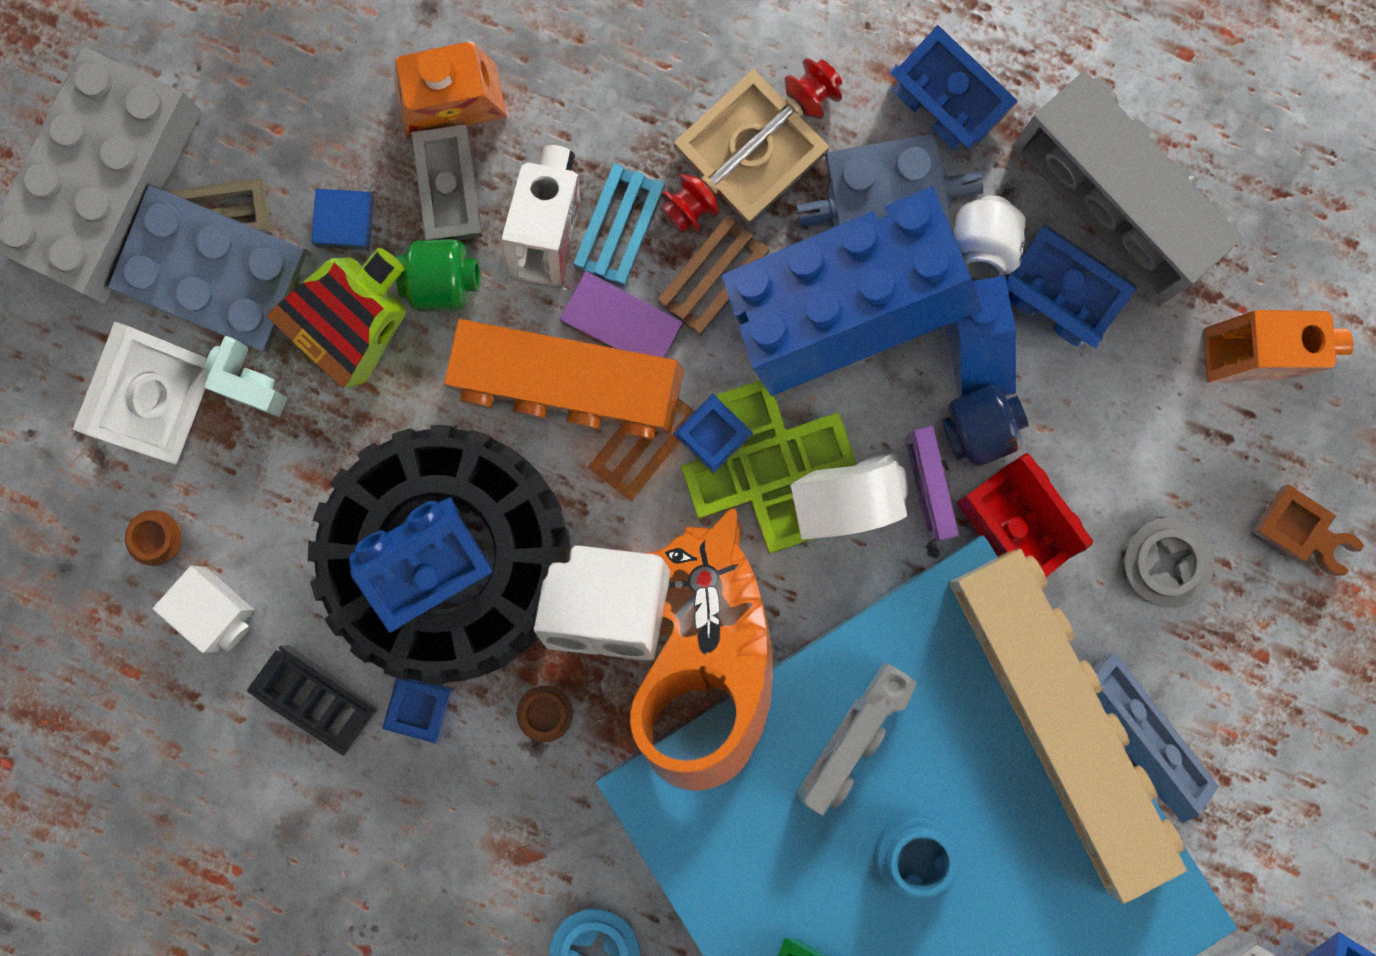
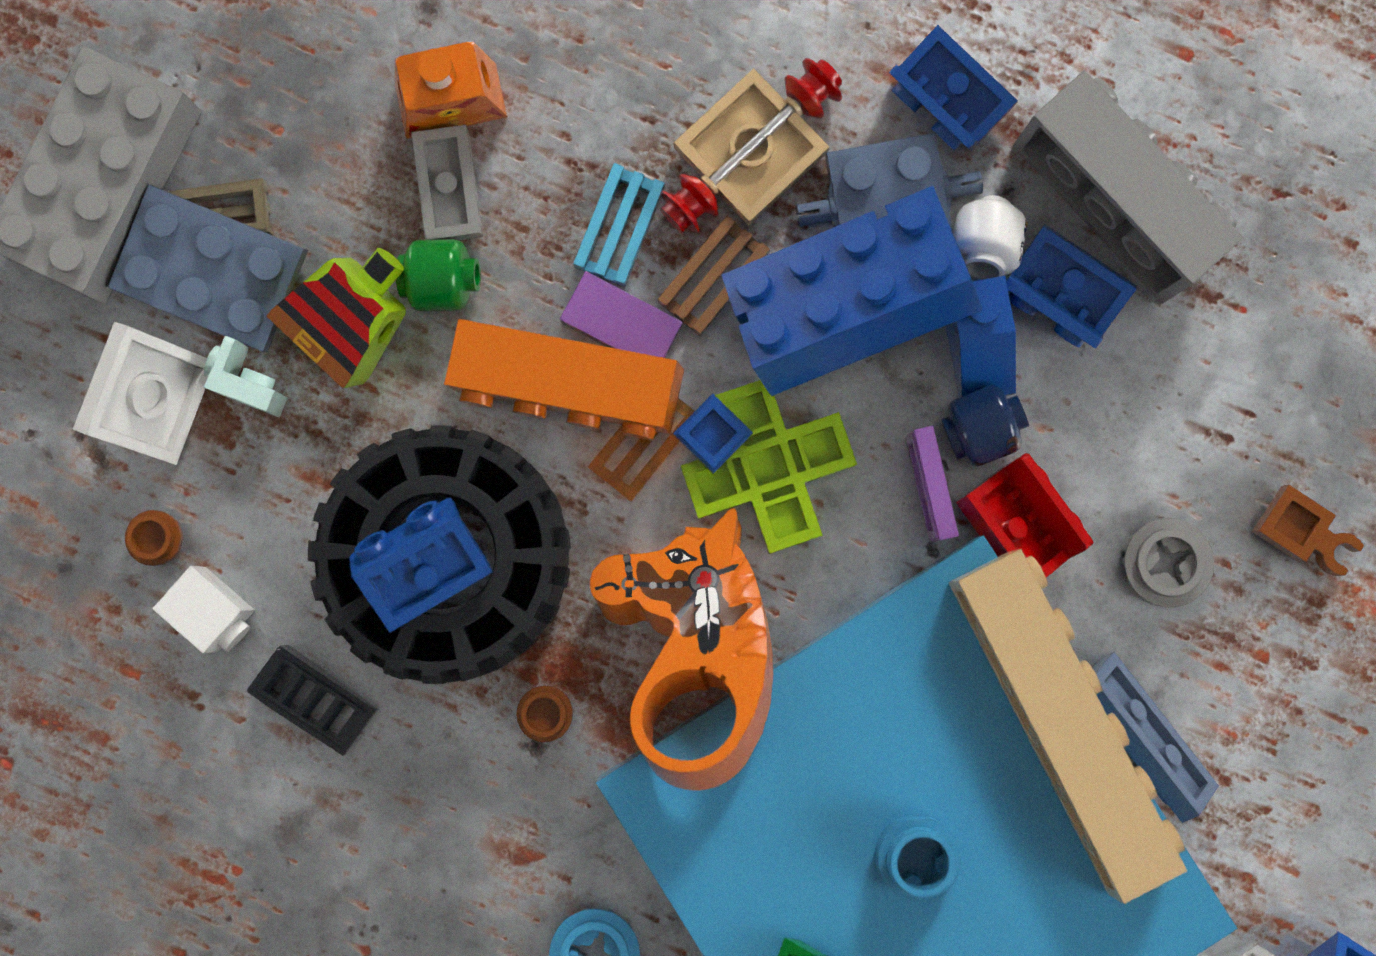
blue tile [311,188,374,251] -> none
blue tile [382,678,454,744] -> none
white torso [502,145,580,288] -> none
white piece [534,545,671,661] -> none
white brick [790,450,909,540] -> none
light grey hinge [796,663,917,816] -> none
orange torso [1204,310,1354,382] -> none

